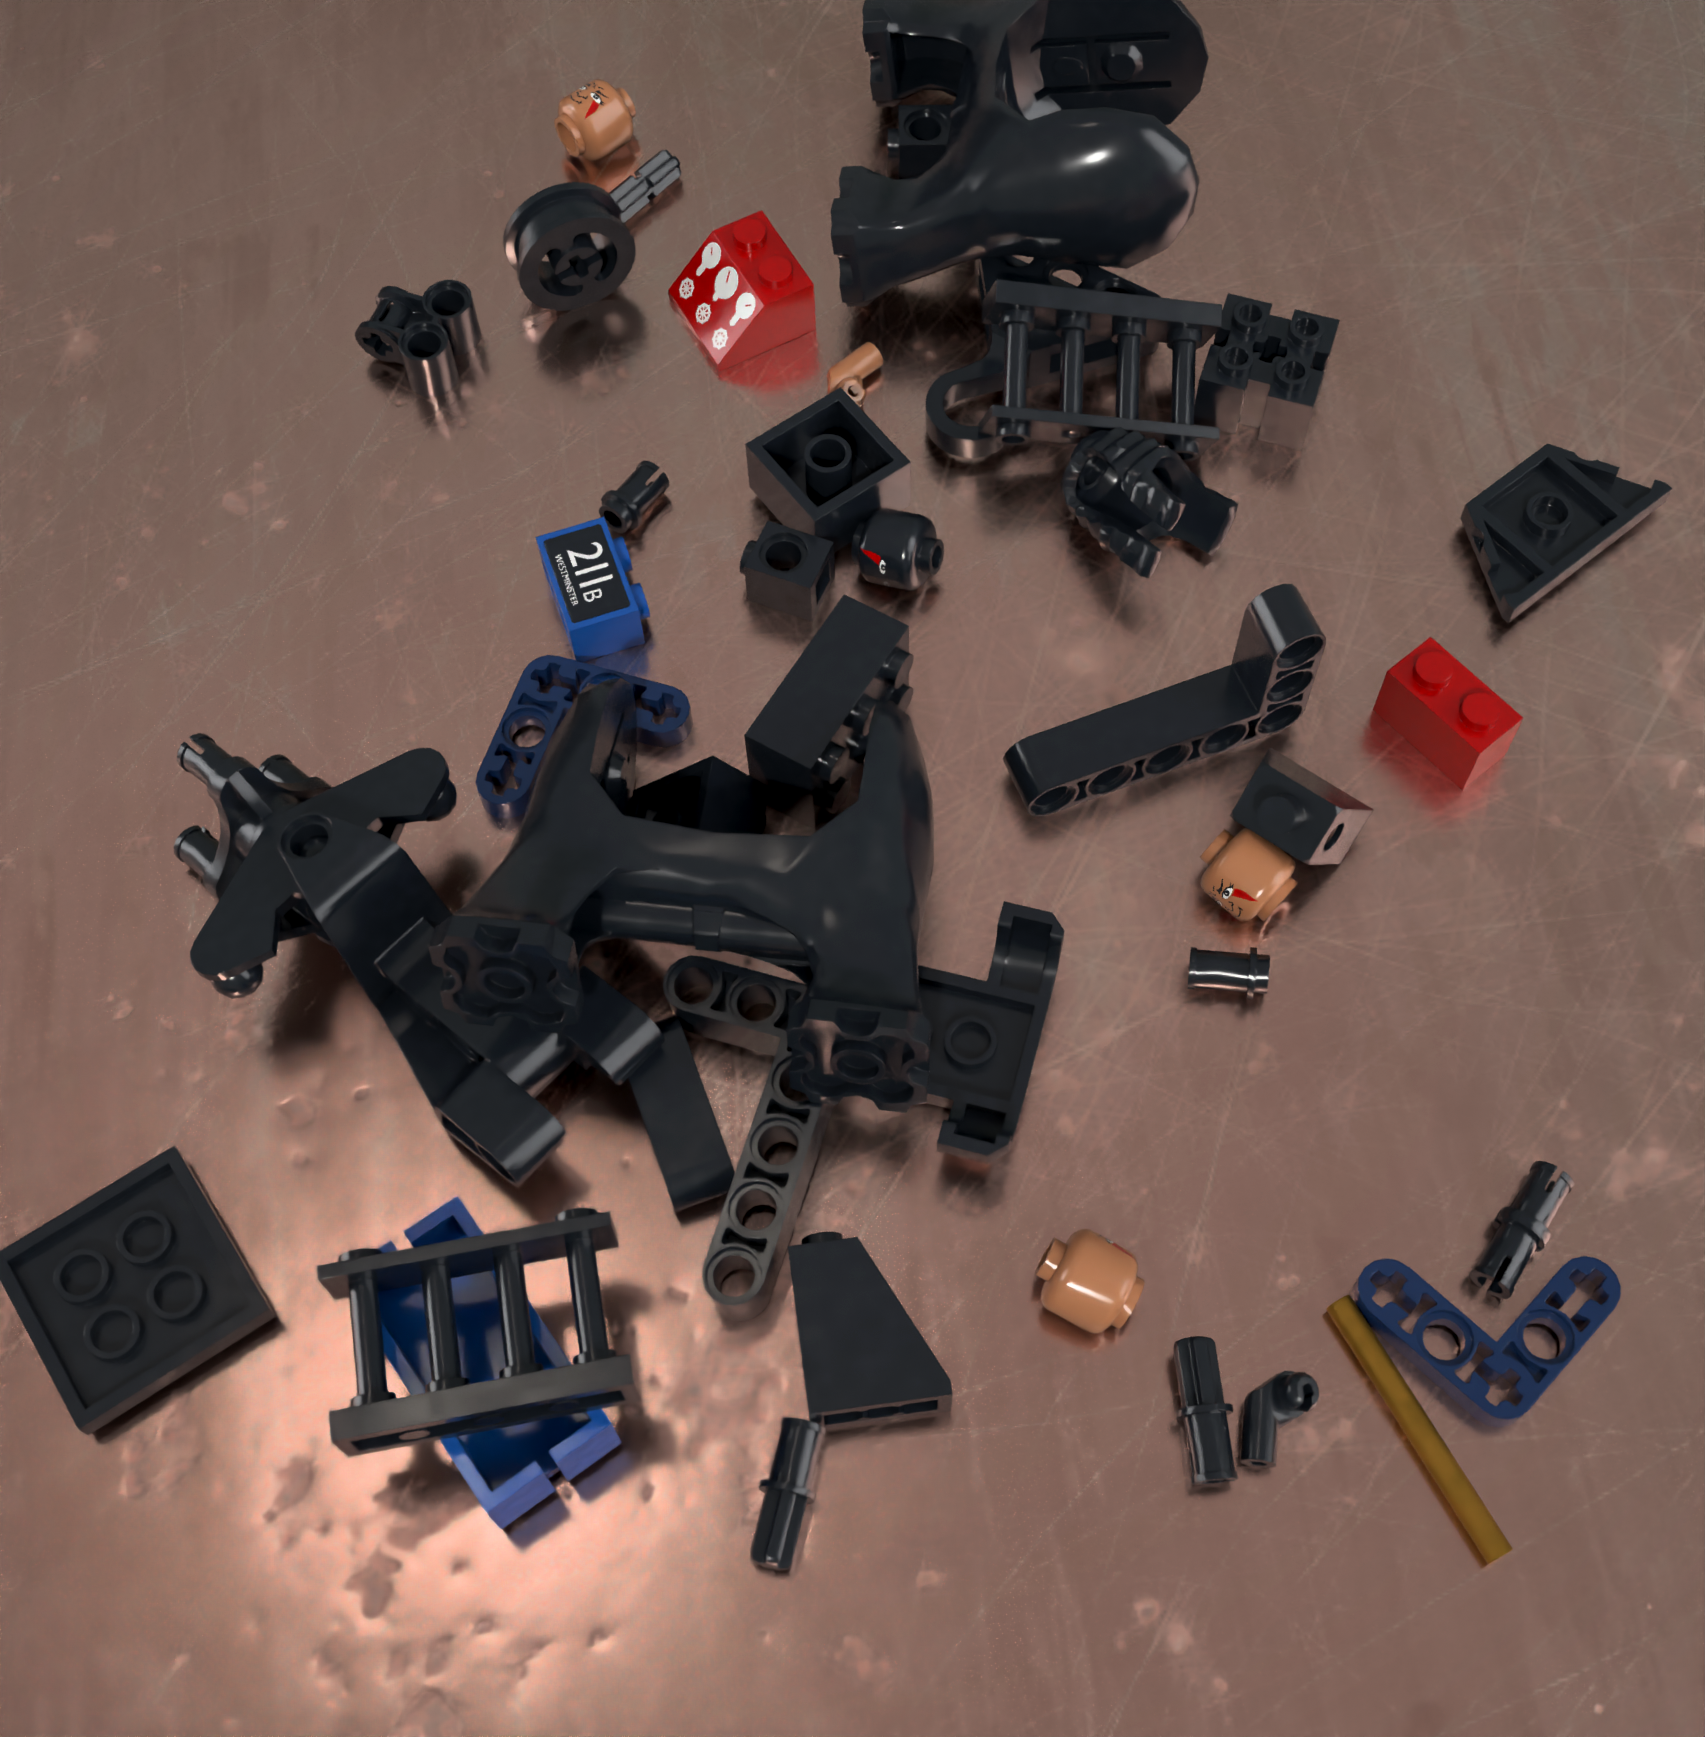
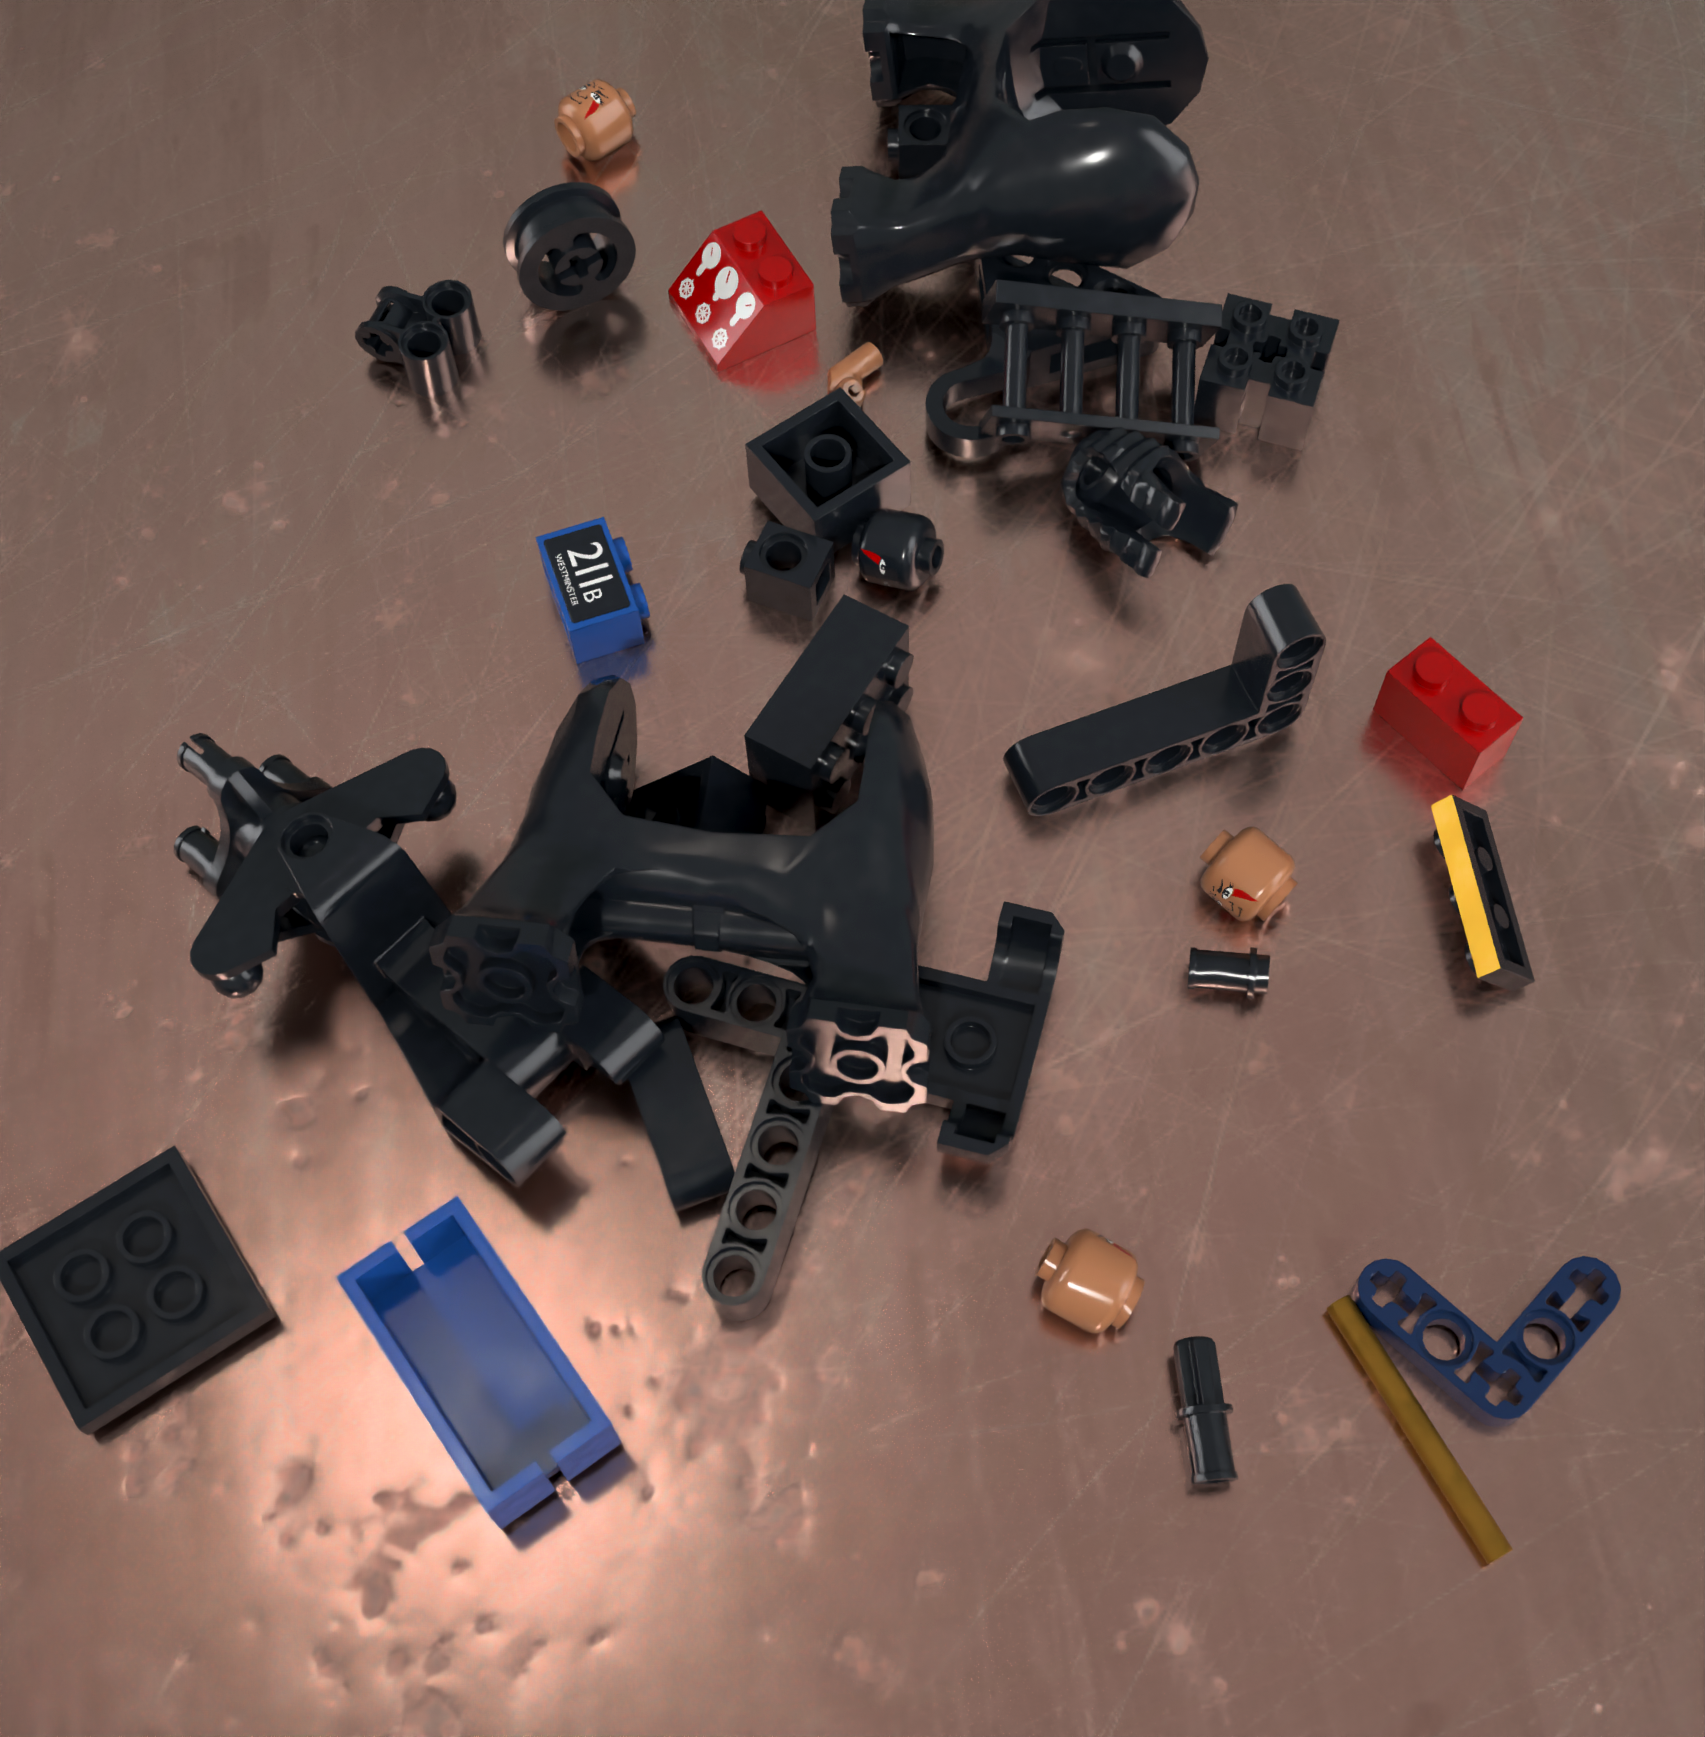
black fence [317,1208,642,1458] -> none
dark blue beam [475,655,693,819] -> none
black pin [599,460,669,533] -> none
piece [609,150,682,223] -> none
black axle [750,1417,826,1570] -> none
black slope [788,1232,953,1428] -> none
black torso [1230,748,1374,865] -> none
black arm [1240,1371,1320,1468] -> none
black wing [1460,443,1672,623] -> none
black pin [1469,1161,1574,1299] -> none
none -> plate [1431,795,1535,991]

